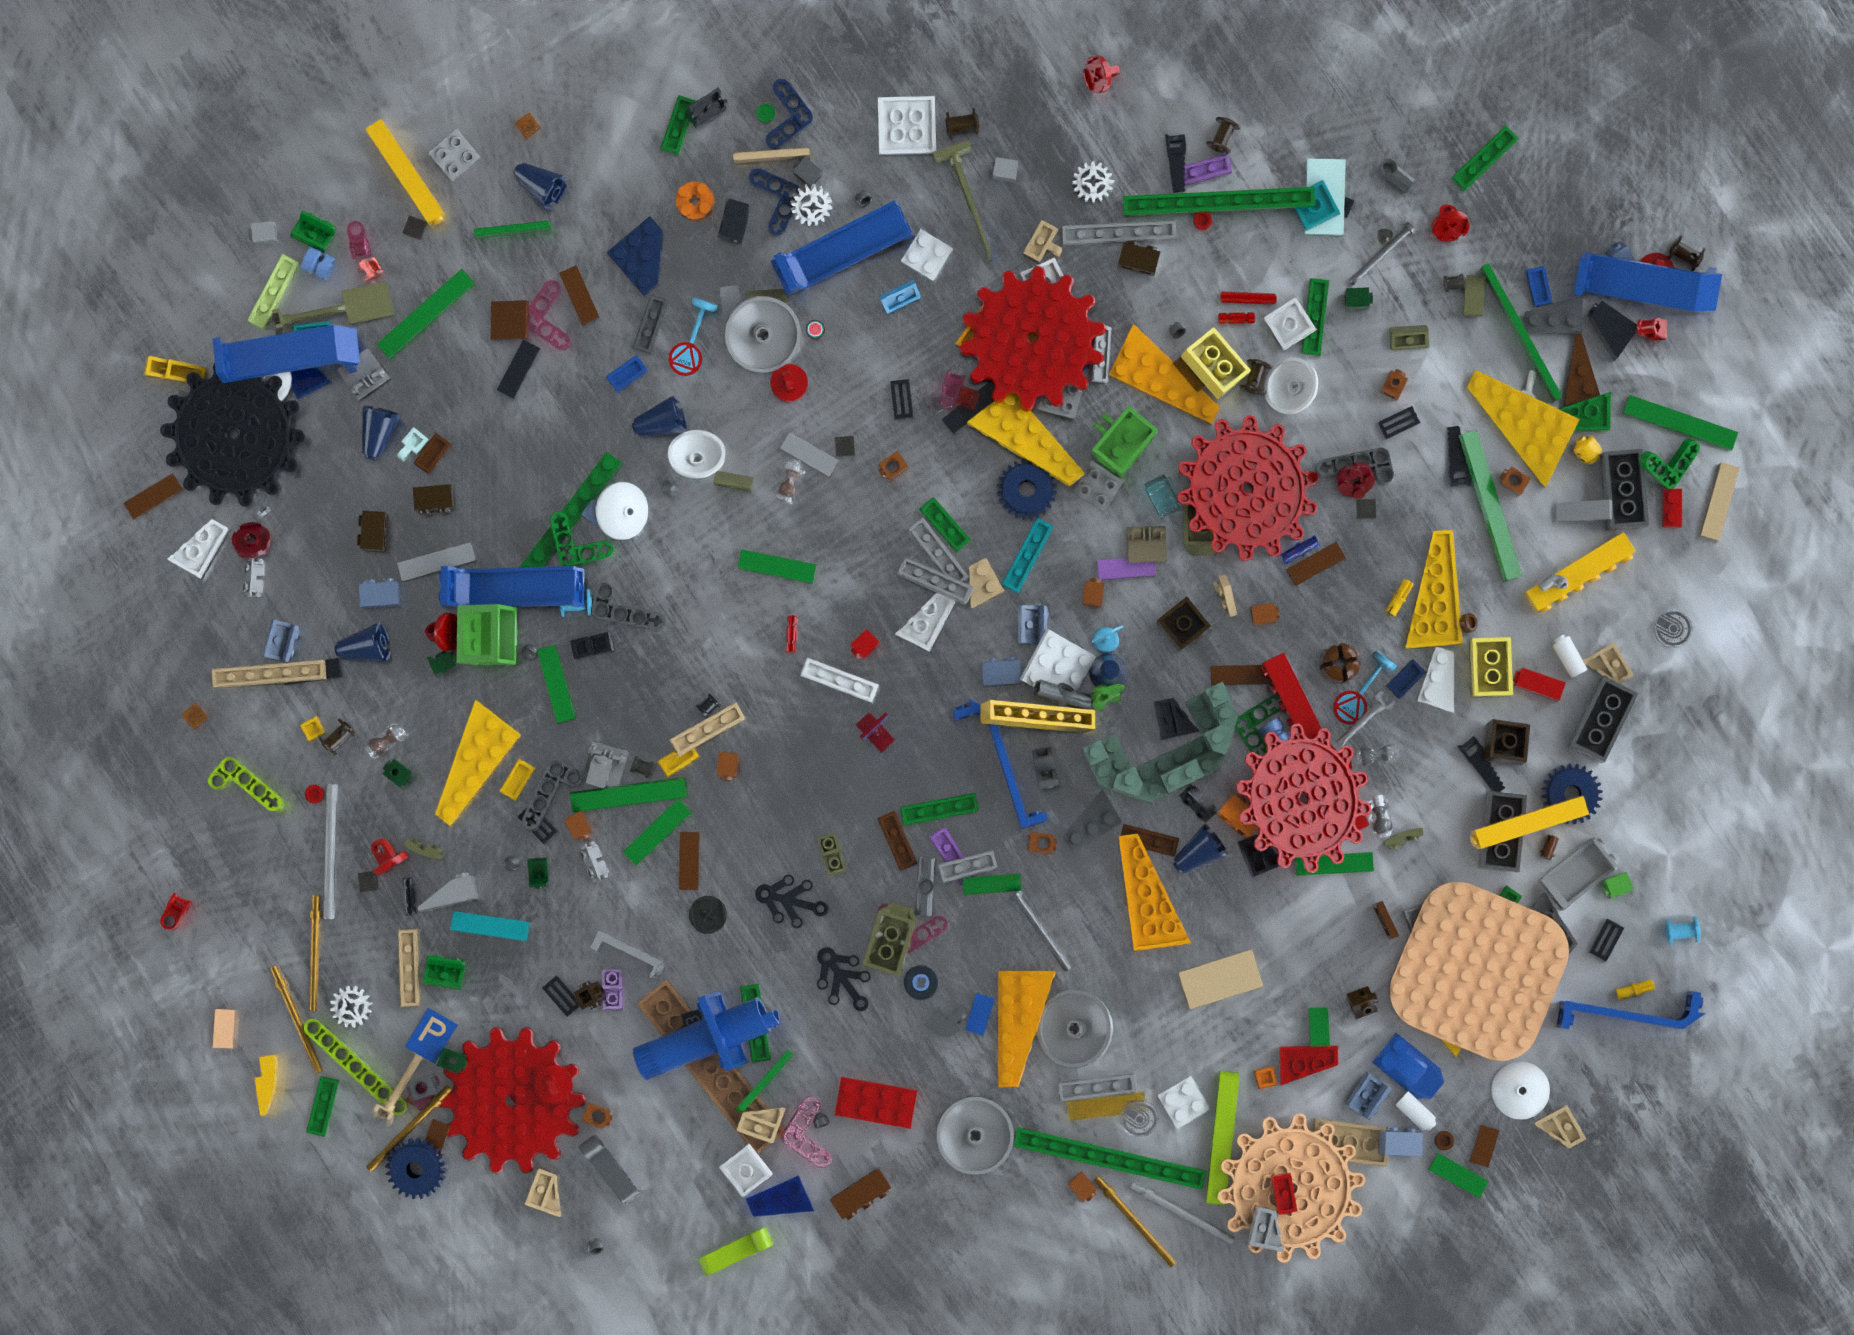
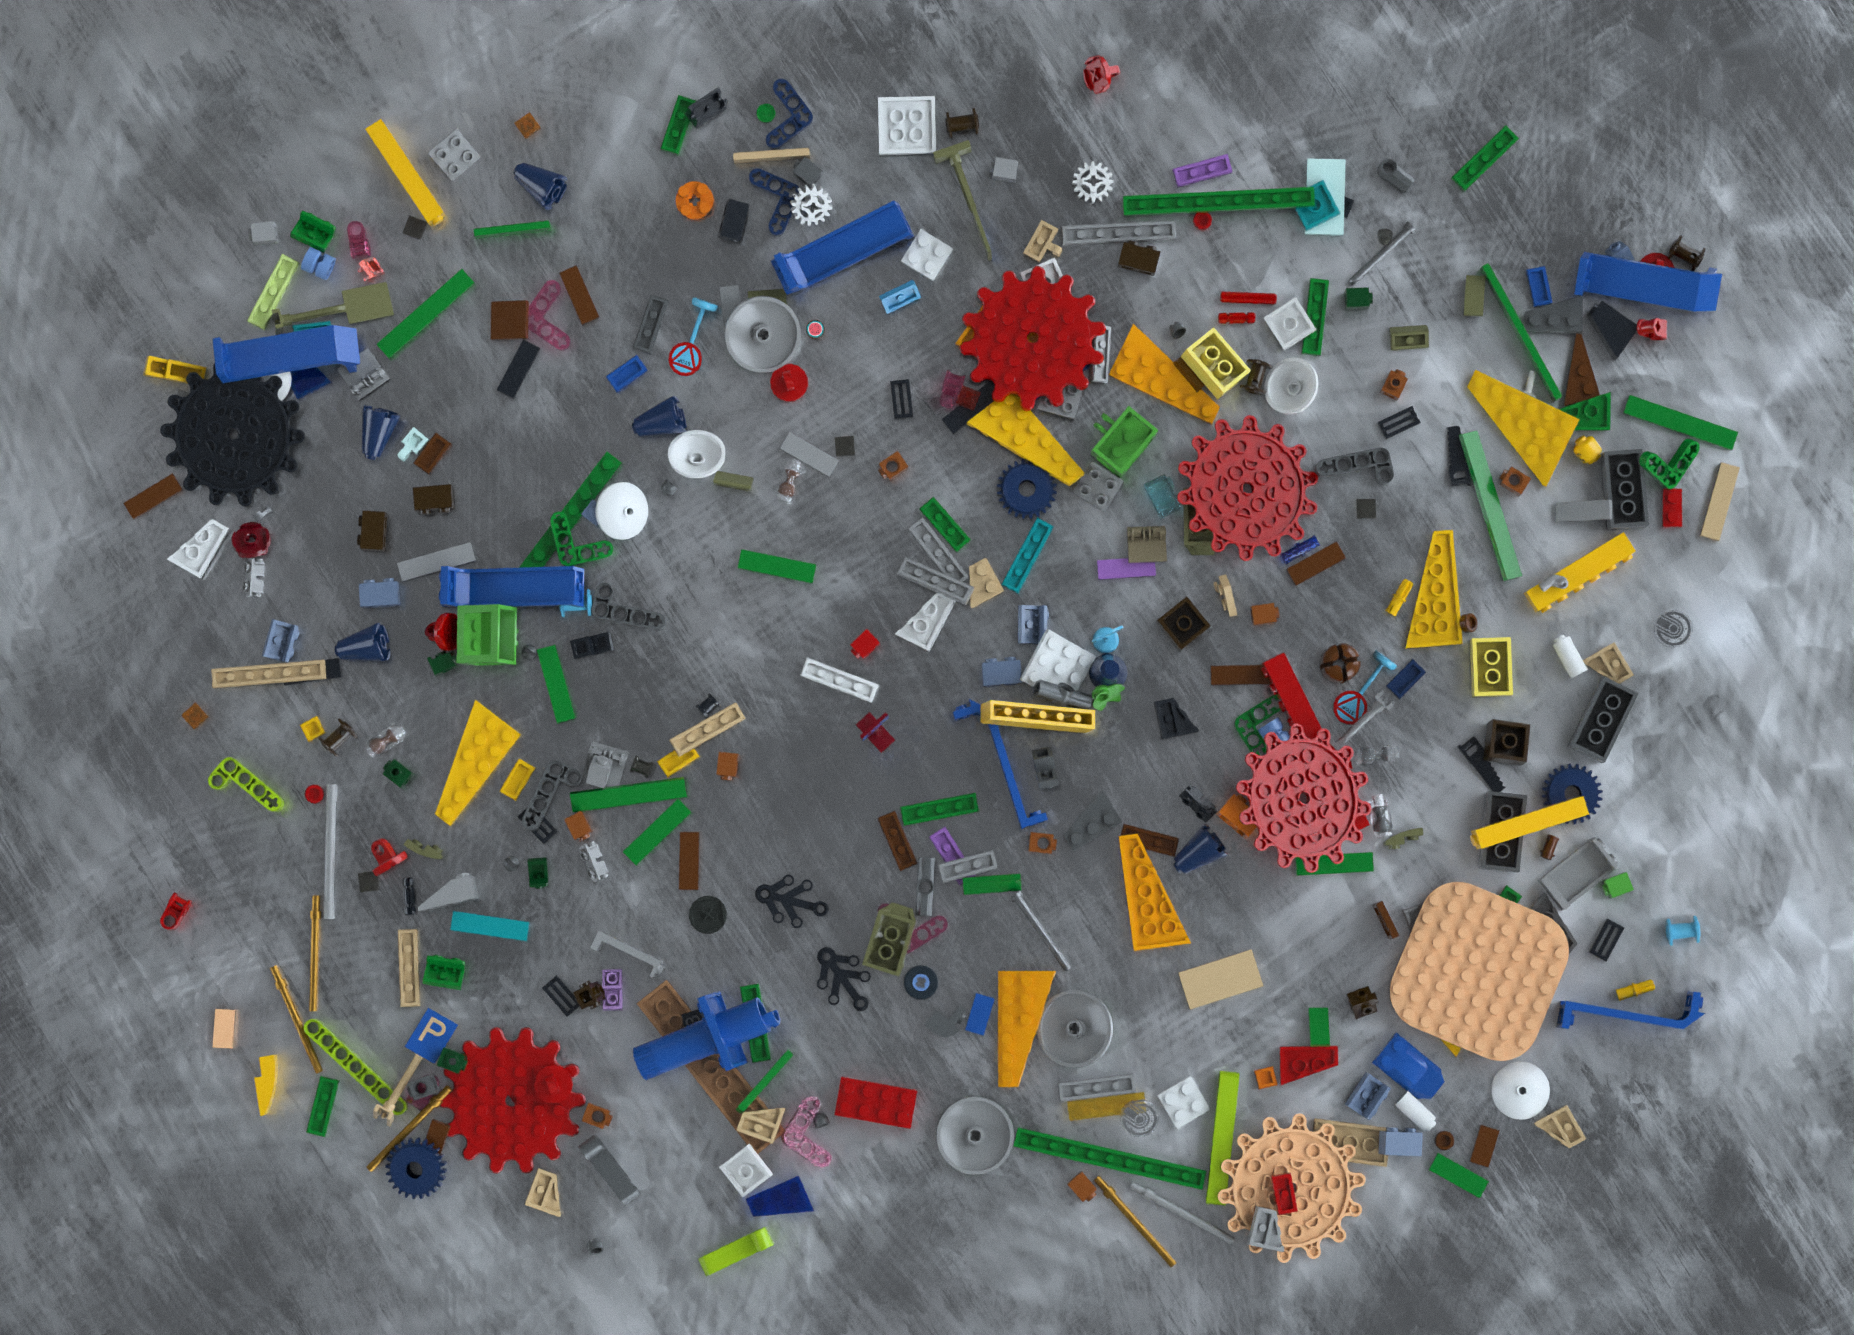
white gear [330,986,373,1028] -> none
dark blue plate [606,216,663,296] -> none
red axle [785,615,798,653] -> none
olive slope [817,833,847,877] -> none
reddish brown brick [830,1167,892,1220] -> none
dark grey hinge [855,190,872,207] -> none
sand green brick [1081,682,1238,804] -> none
dark orange brick [1082,578,1105,608] -> none
black piece [1165,134,1186,193] -> none
dark brown hose [1206,117,1241,154] -> none
black wing [1238,834,1279,877] -> none
dark red plate [1336,462,1376,499] -> none
white wing [1417,646,1454,713] -> none
red tile [1431,204,1470,242] -> none
clear smoke bush [1443,273,1465,293] -> none
red brick [1513,667,1566,702] -> none

